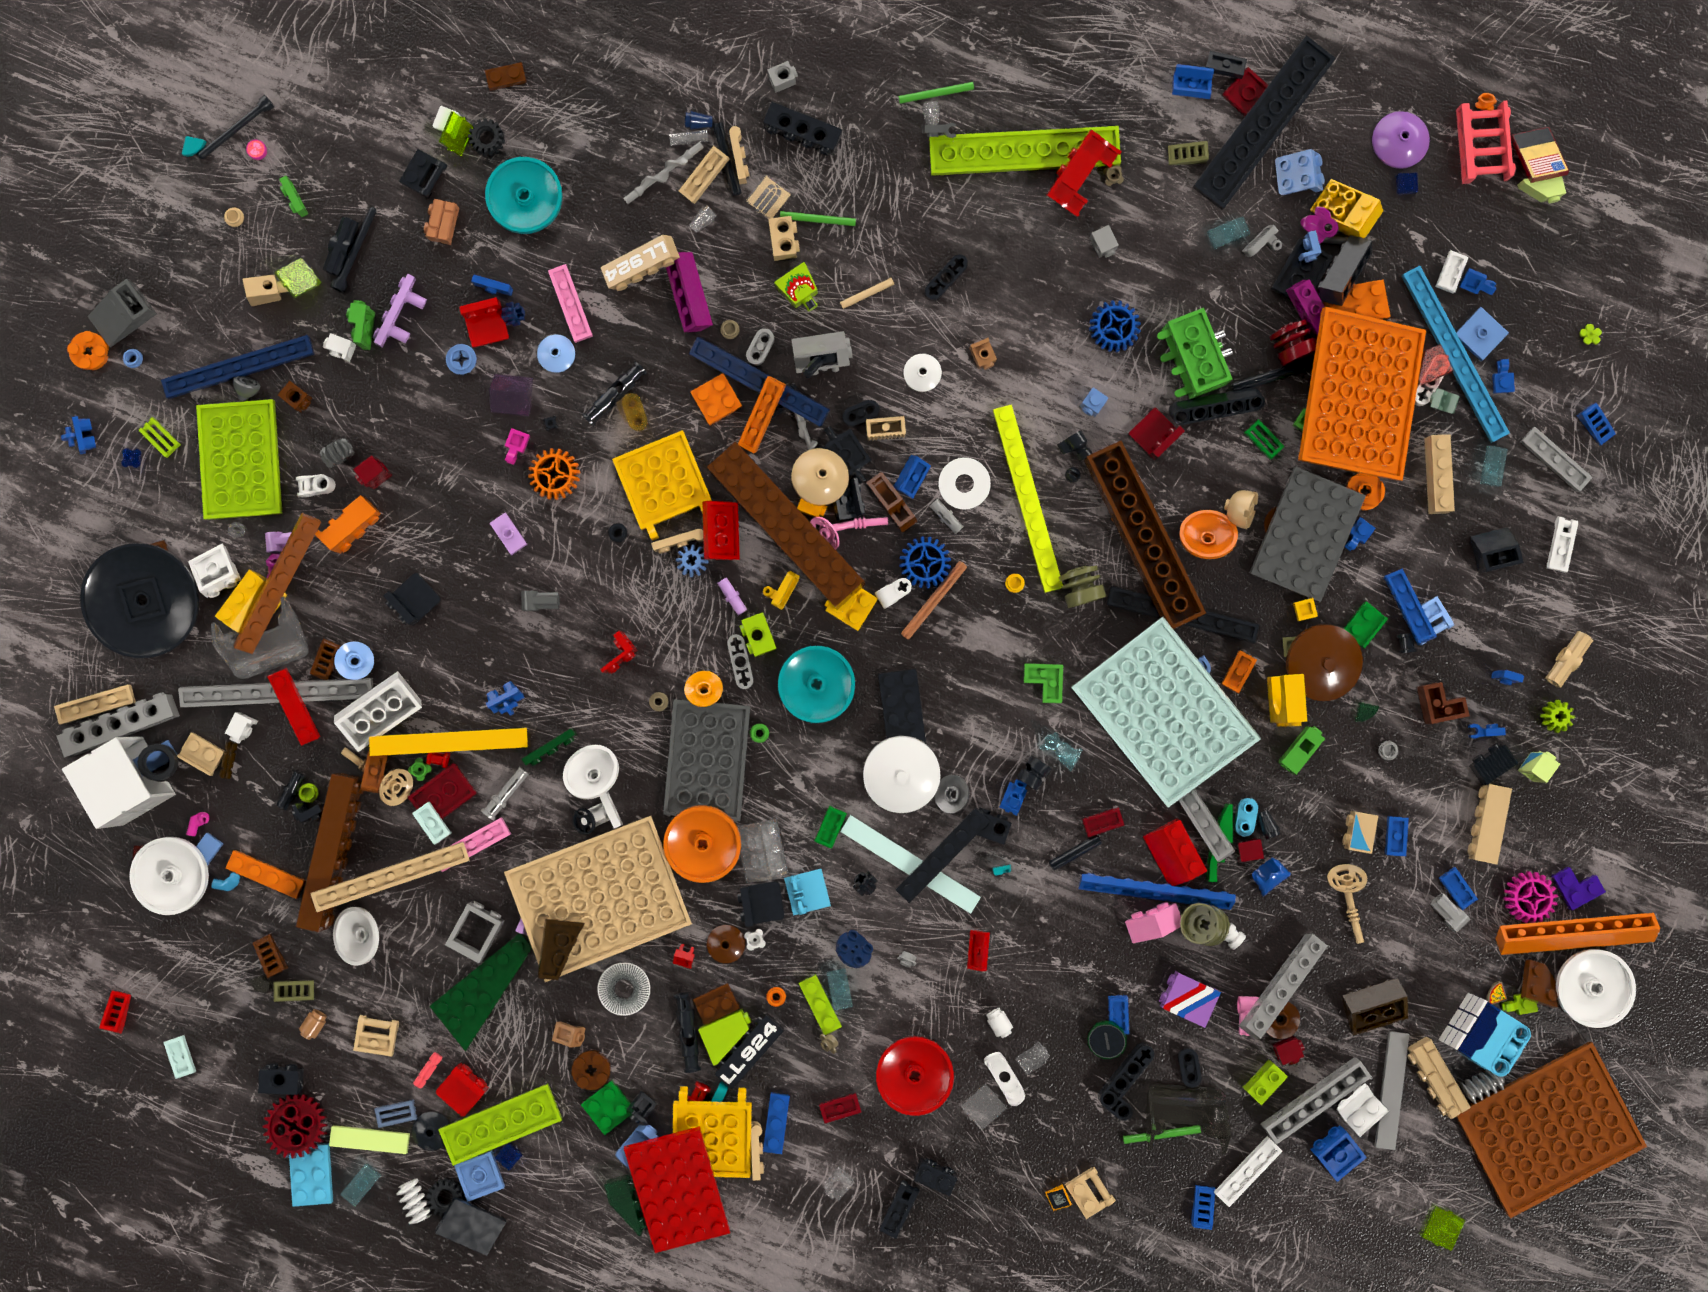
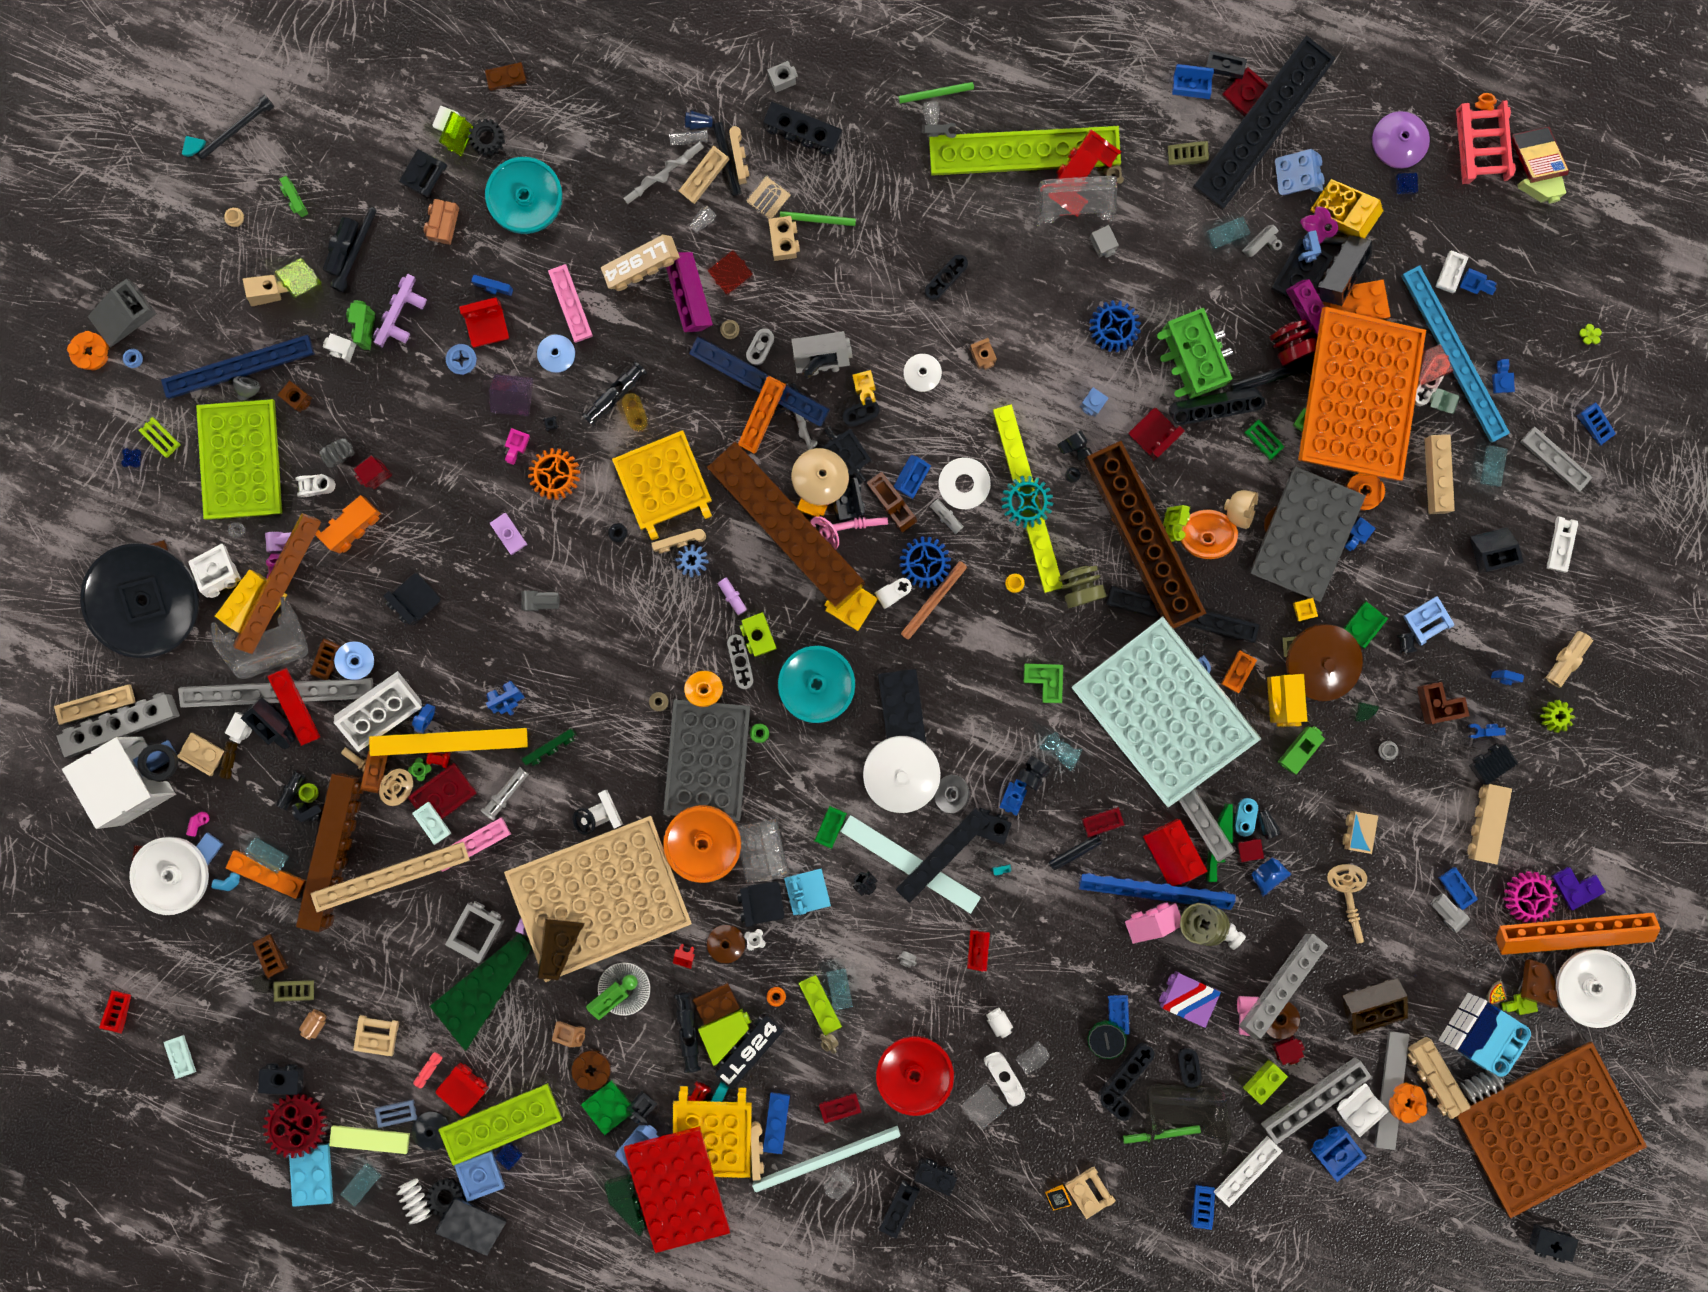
blue hips [61,416,96,454] -> none
tile [246,140,267,160] -> none
white dish [333,907,379,966] -> none
dark blue gear [501,302,525,326] -> none
white dish [563,745,619,799] -> none
red bracket [600,631,638,674] -> none
orange plate [690,373,742,426] -> none
red plate [702,501,740,560] -> none
yellow piece [763,571,800,610] -> none
lime torso [774,262,818,312] -> none
dark blue plate [836,930,873,969] -> none
tan bar [840,278,894,309] -> none
tan brick [866,416,906,441] -> none
blue tile [1384,569,1437,645] -> none
blue plate [1385,816,1409,857] -> none
clear neon green piece [1422,1206,1465,1251] -> none
medium blue plate [1456,307,1509,361] -> none
yellowish green brick [1518,751,1560,783] -> none
none -> black hinge [241,697,296,749]
none -> clear light blue plate [244,837,289,873]
none -> blue plate [412,704,435,734]
none -> bright green plate [586,975,638,1020]
none -> clear red piece [707,250,753,295]
none -> light aqua tile [752,1125,900,1192]
none -> yellow plate [853,370,876,405]
none -> teal gear [1001,476,1053,528]
none -> clear windscreen [1035,176,1117,226]
none -> lime plate [1163,505,1190,542]
none -> orange plate [1389,1083,1427,1123]
none -> black brick [1528,1224,1579,1263]

